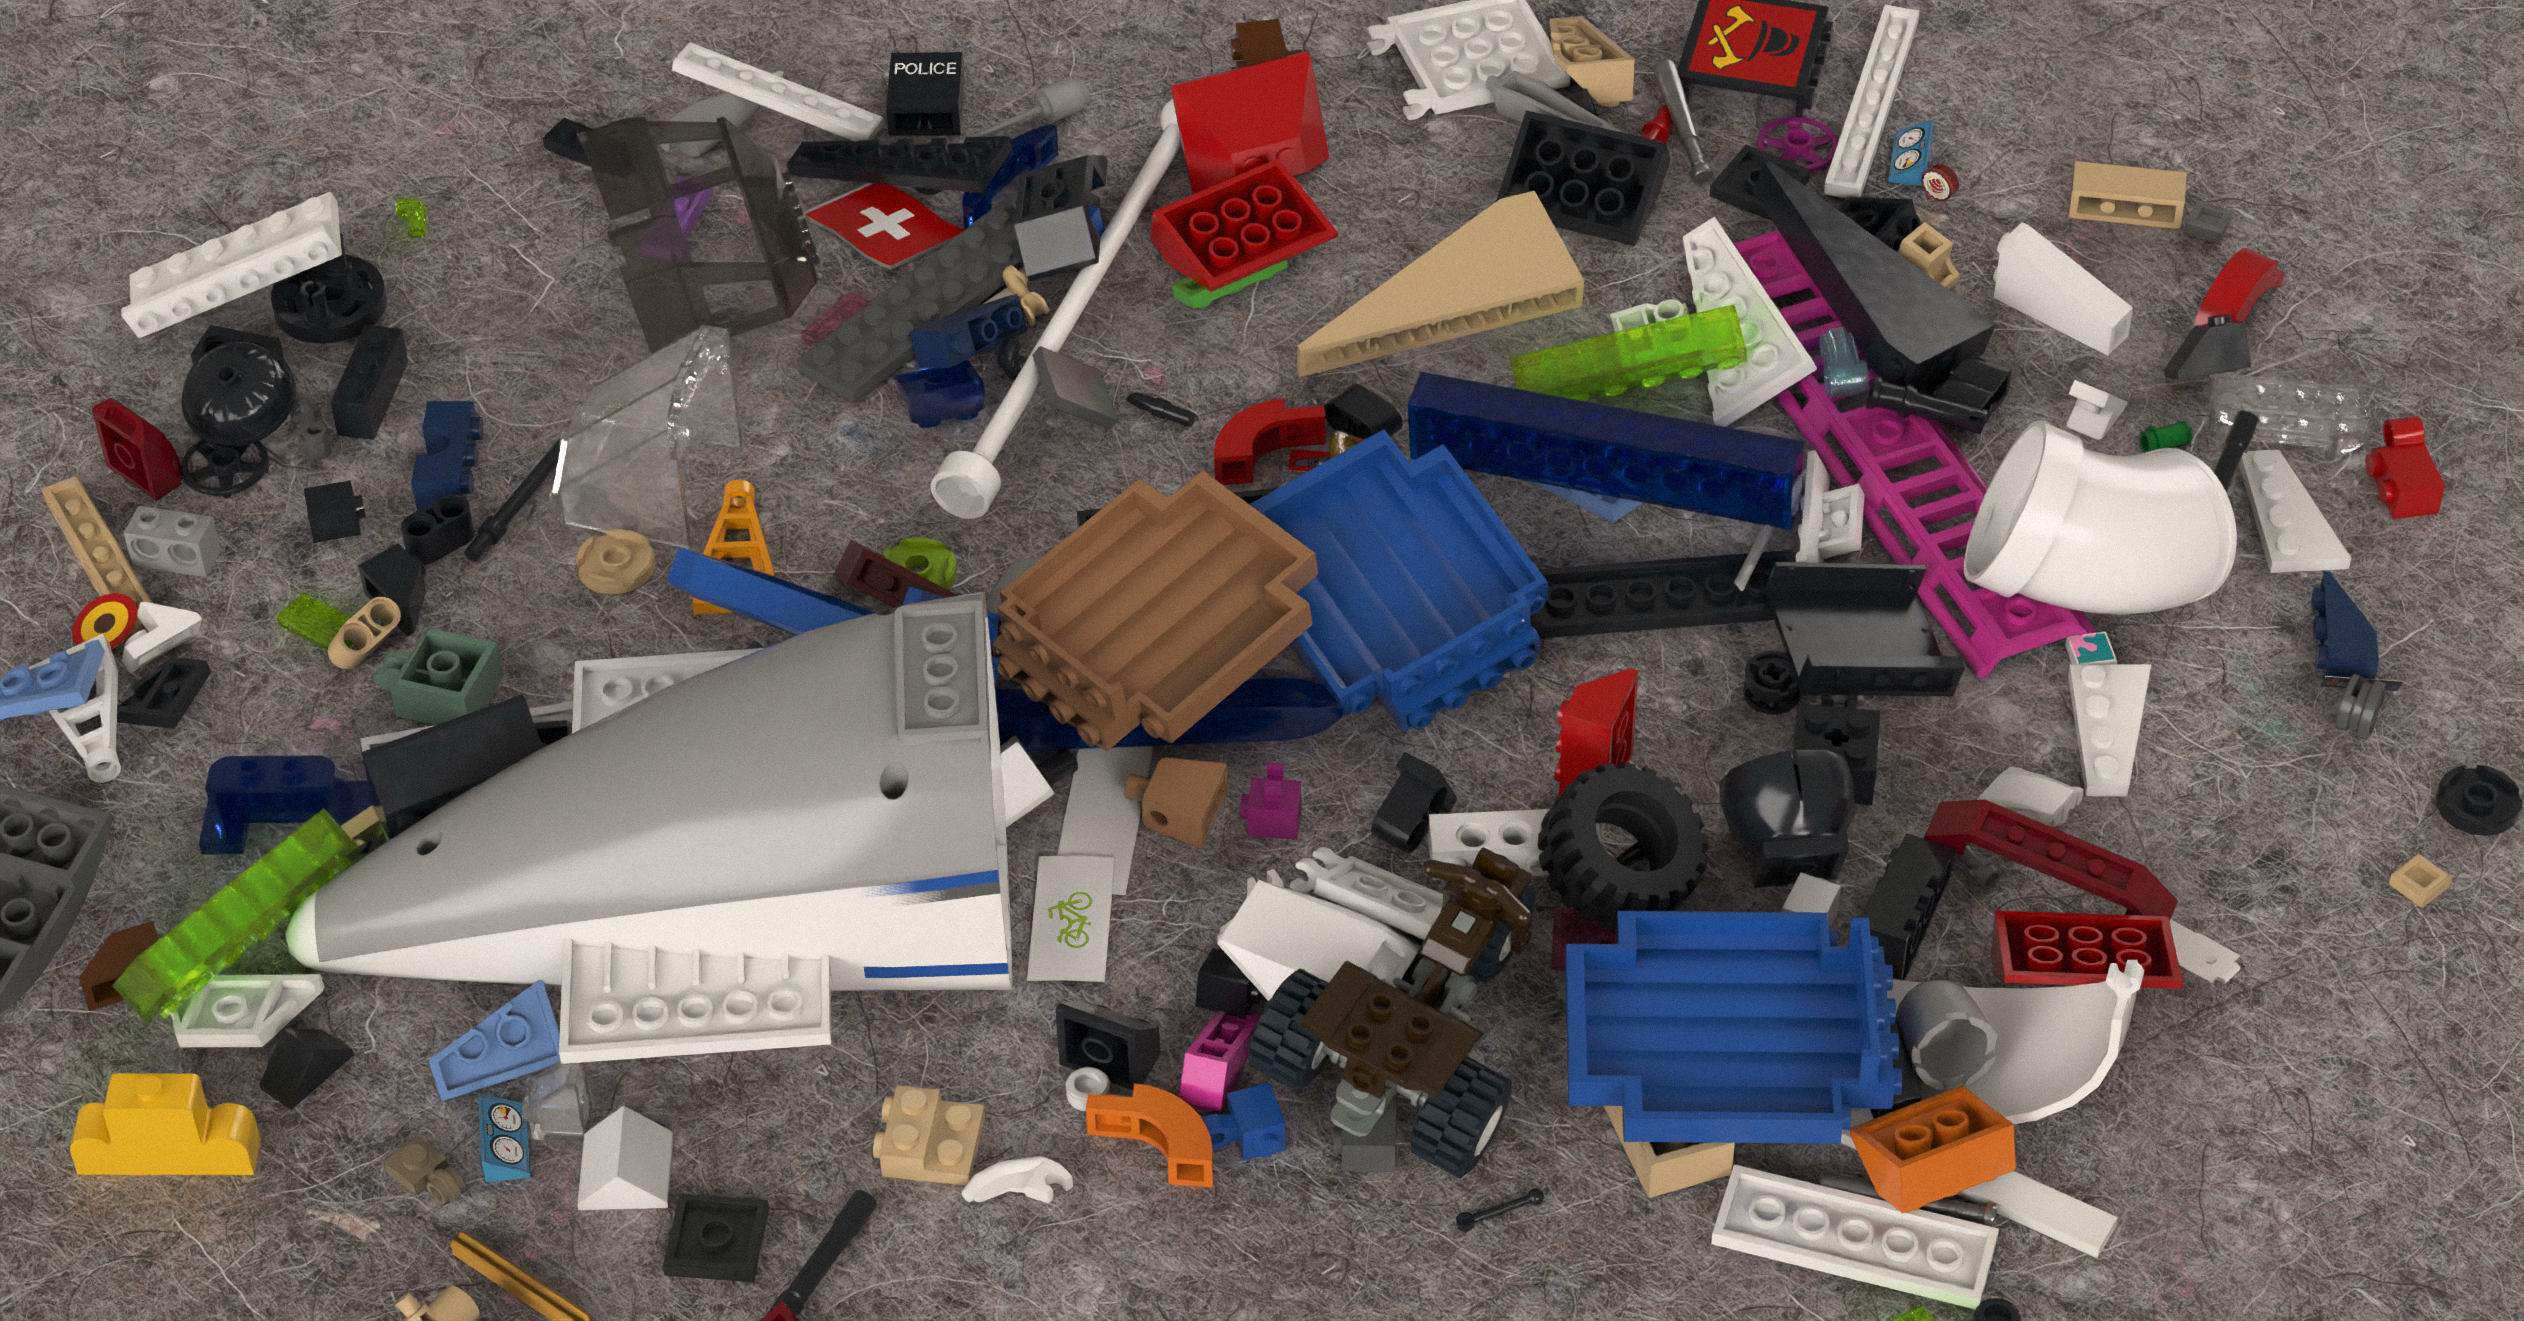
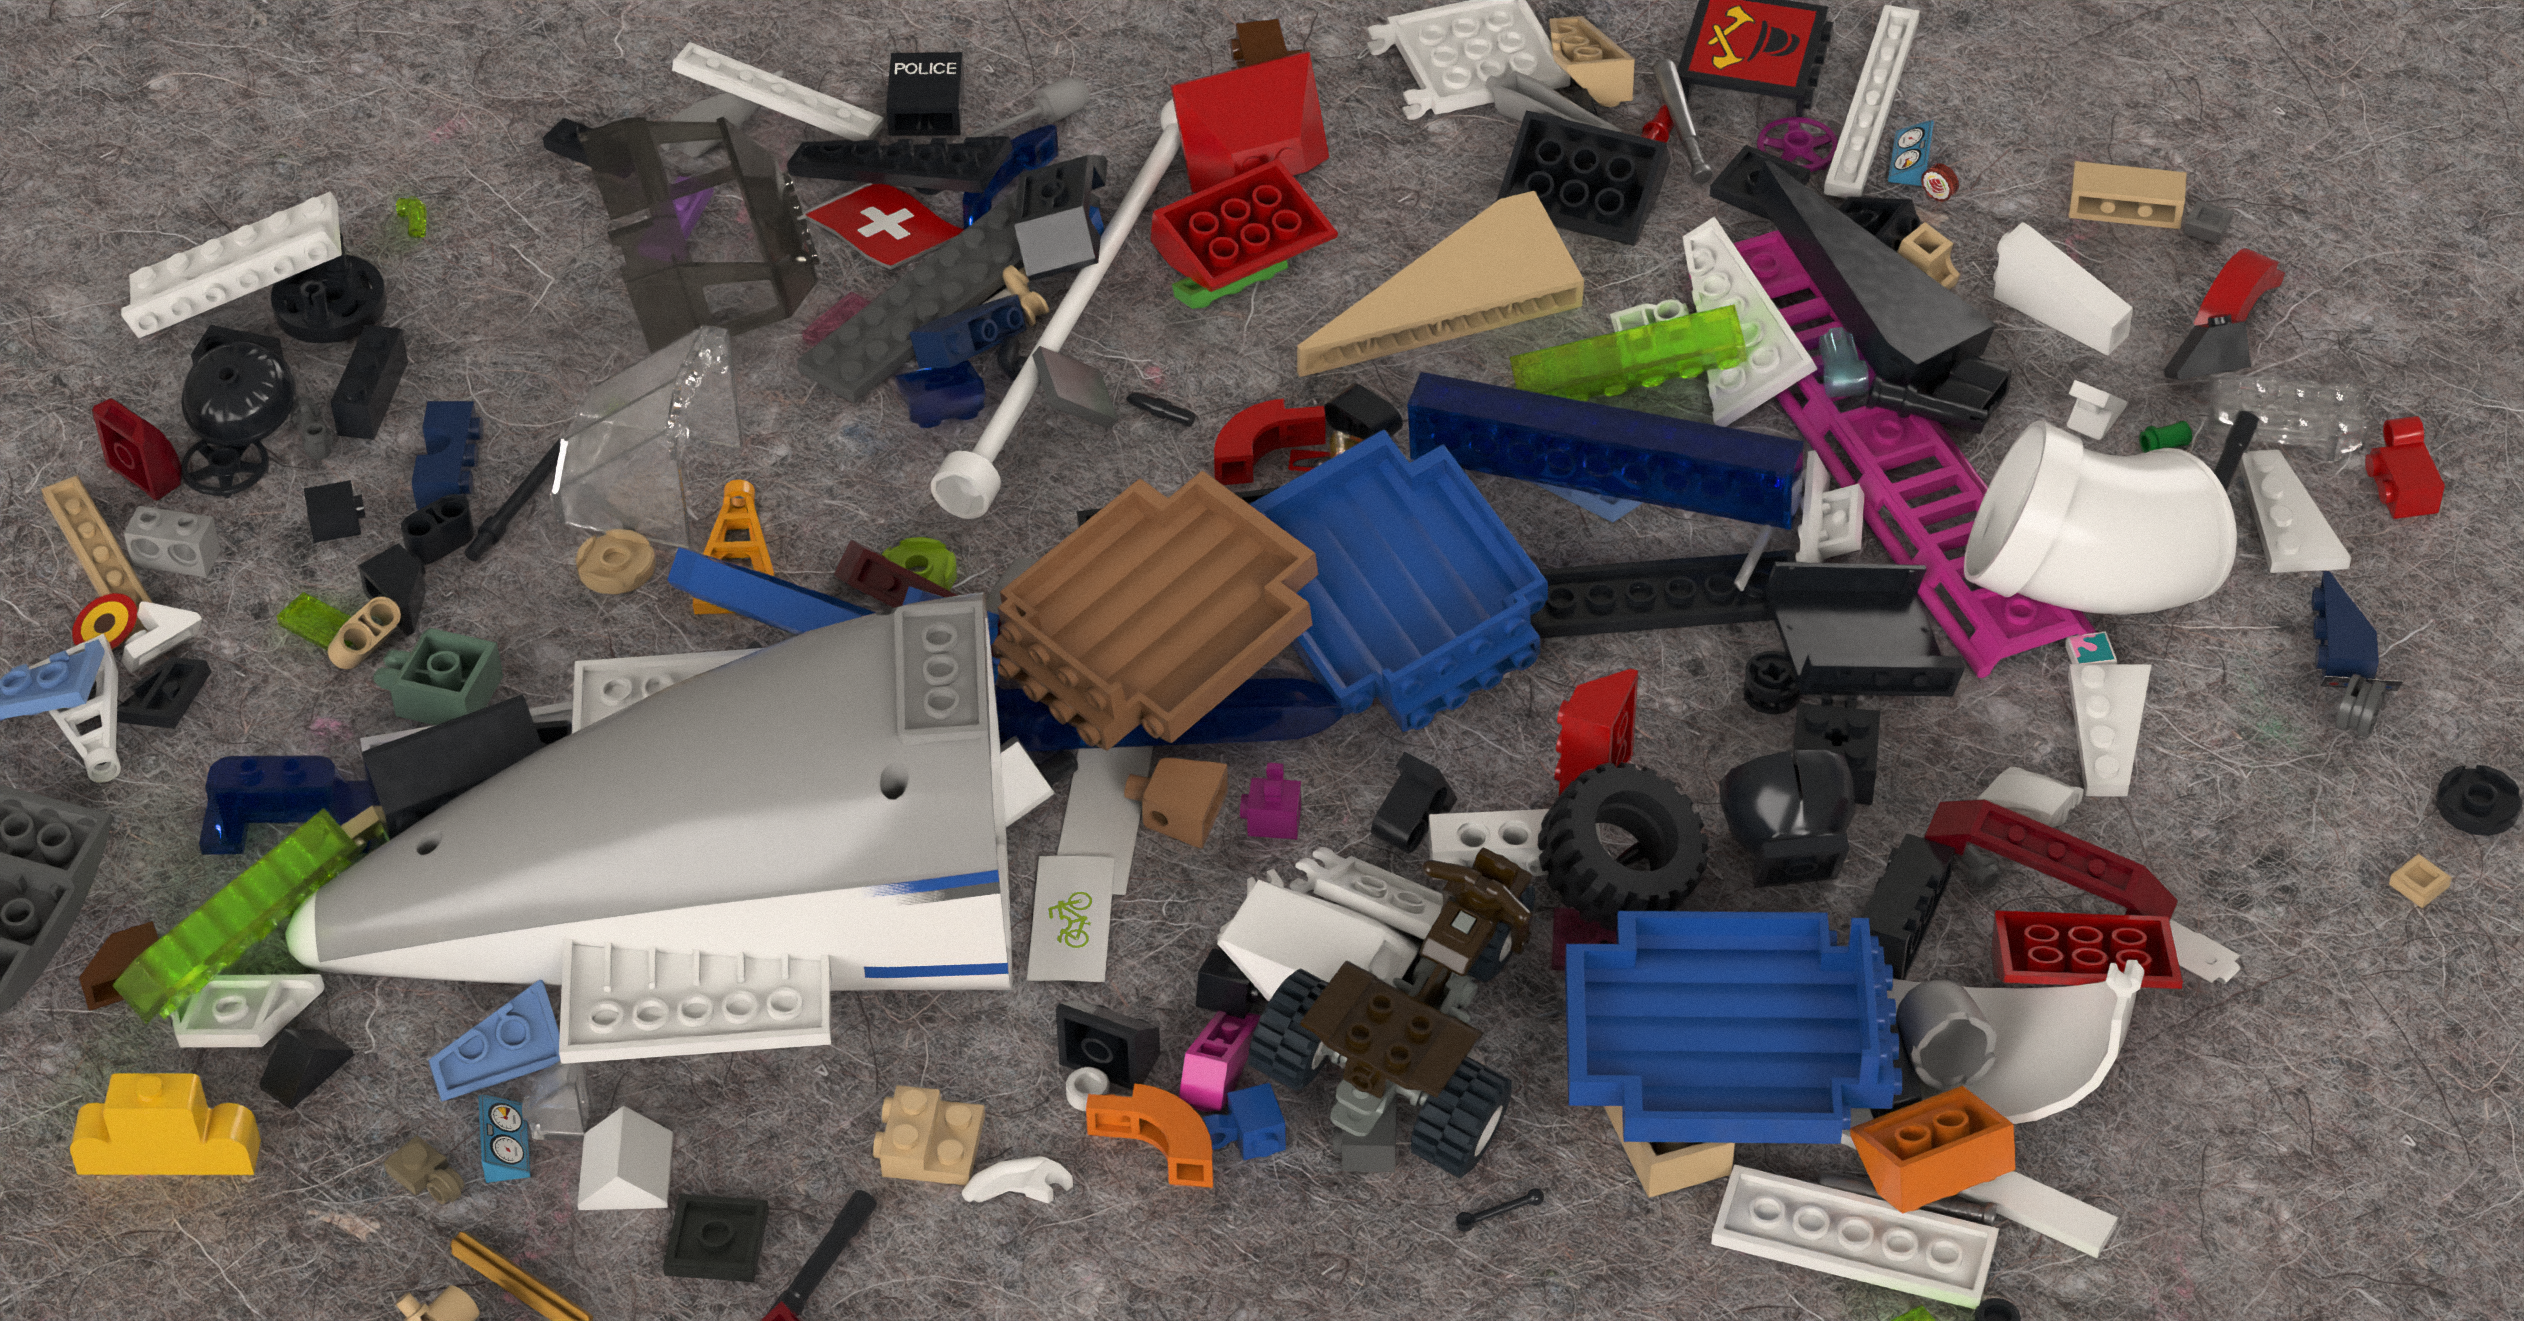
white brick [1782,873,1841,930] -> none

